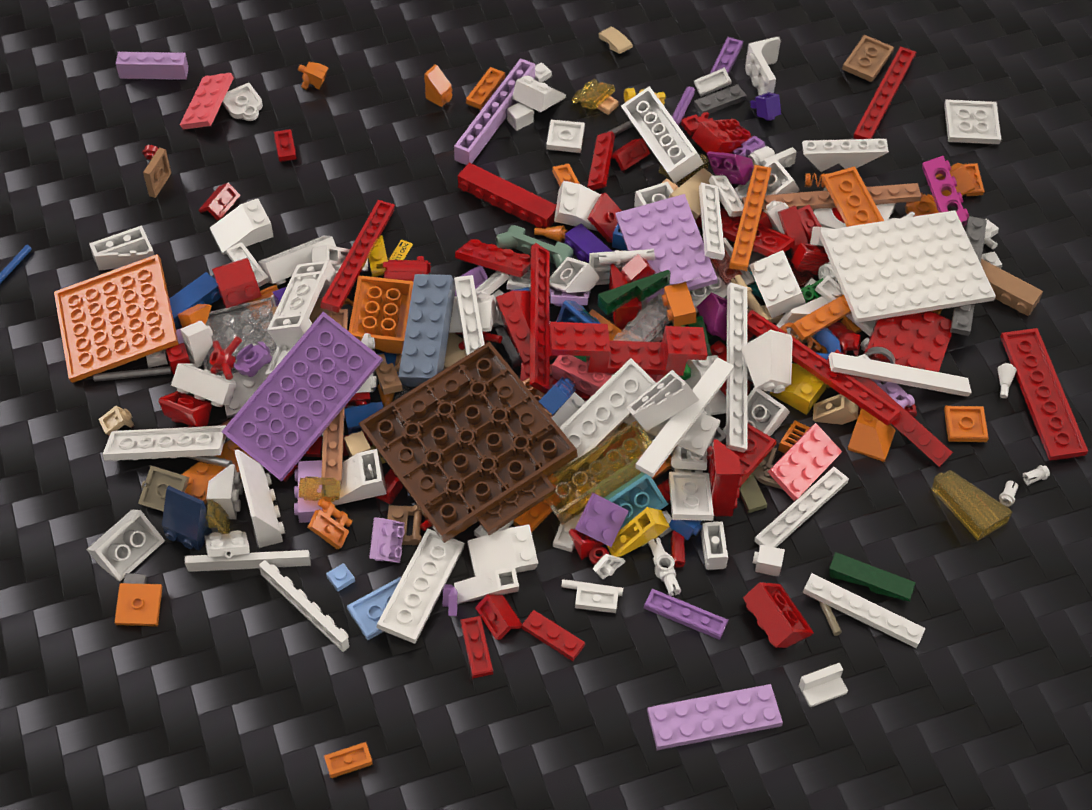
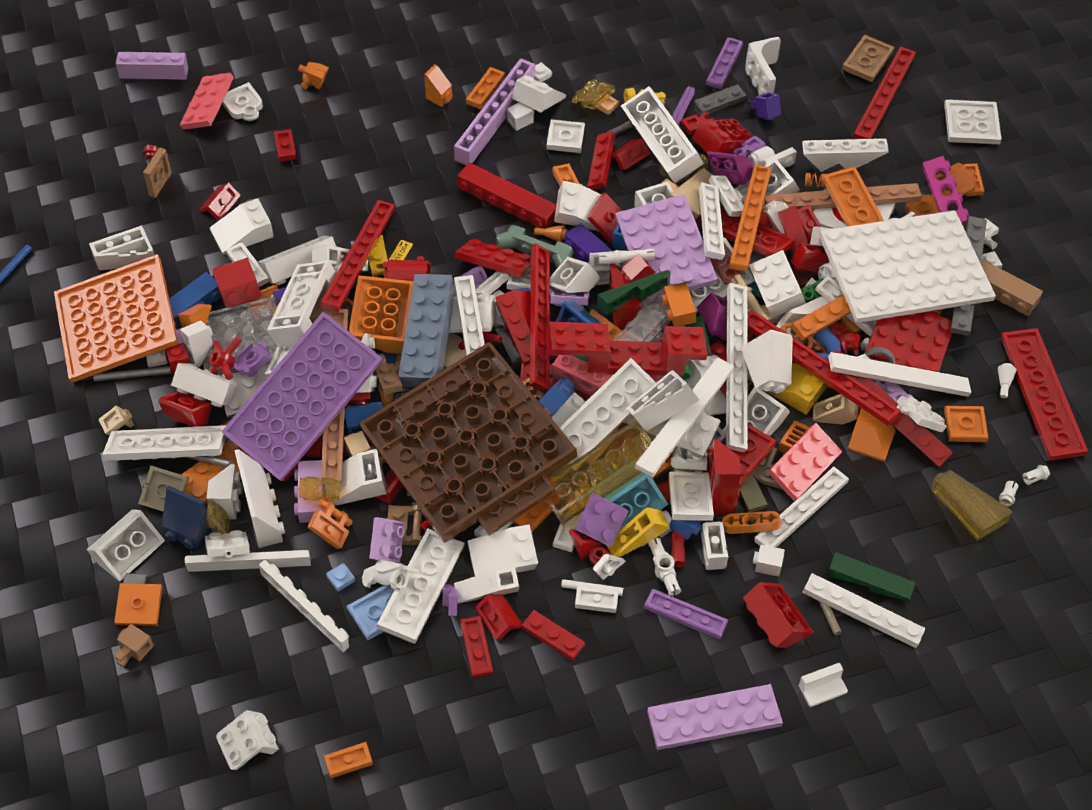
tan slope [599,27,633,54] -> none
white tile [694,68,732,97] -> none
none -> medium nougat brick [114,624,154,667]
none -> white bracket [217,710,278,770]
none -> white animal [362,559,424,590]
none -> orange beam [722,511,781,534]
none -> white plate [897,396,947,432]

